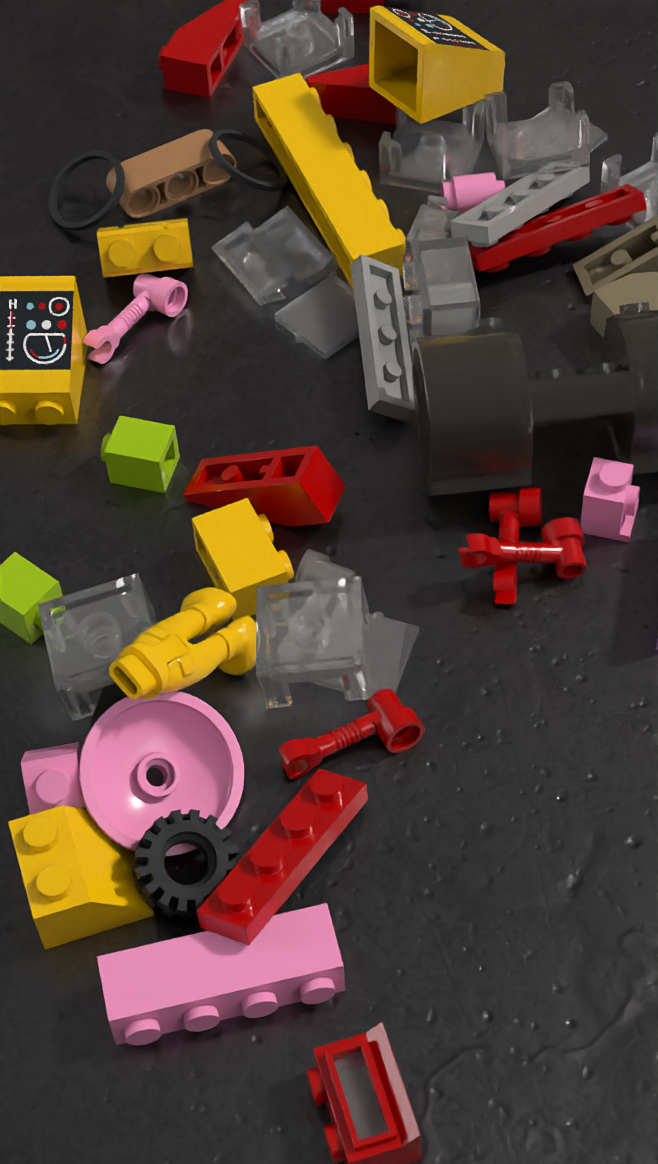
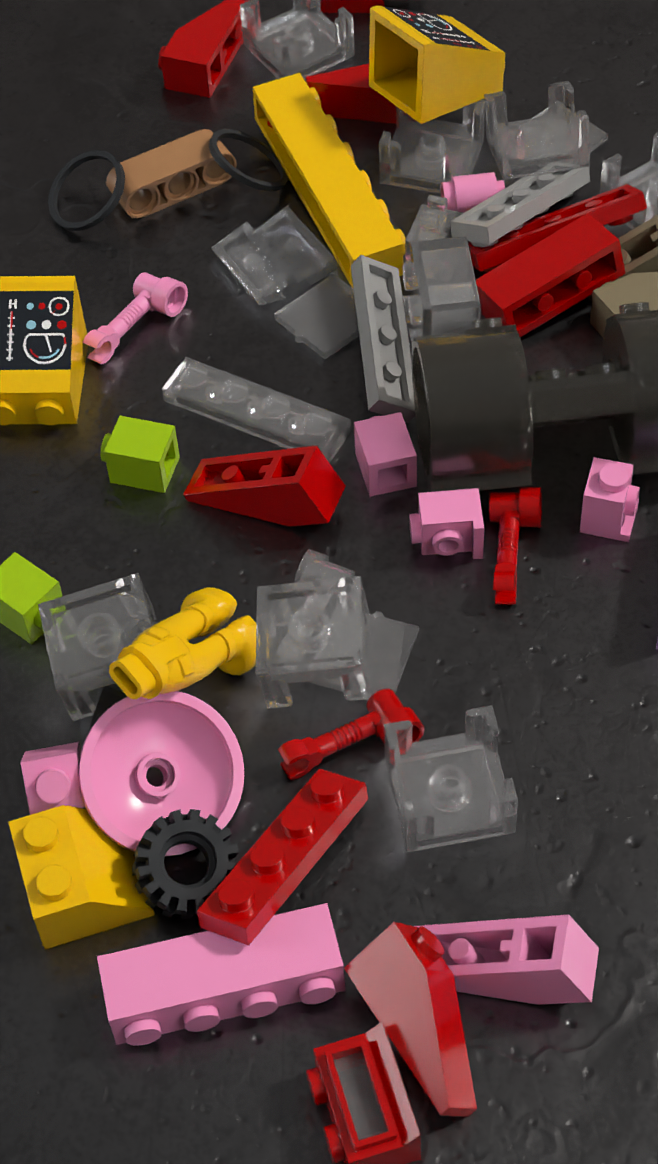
yellow brick [97,218,193,278] -> none
yellow brick [192,498,294,621] -> none
red brick [458,517,587,579] -> none
none -> clear plate [162,357,351,463]
none -> slope [344,922,477,1117]
none -> bright pink brick [354,412,417,497]
none -> clear panel [384,705,518,852]
none -> bright pink brick [409,488,484,559]
none -> bright pink slope [415,915,599,1005]
none -> red brick [473,213,626,343]

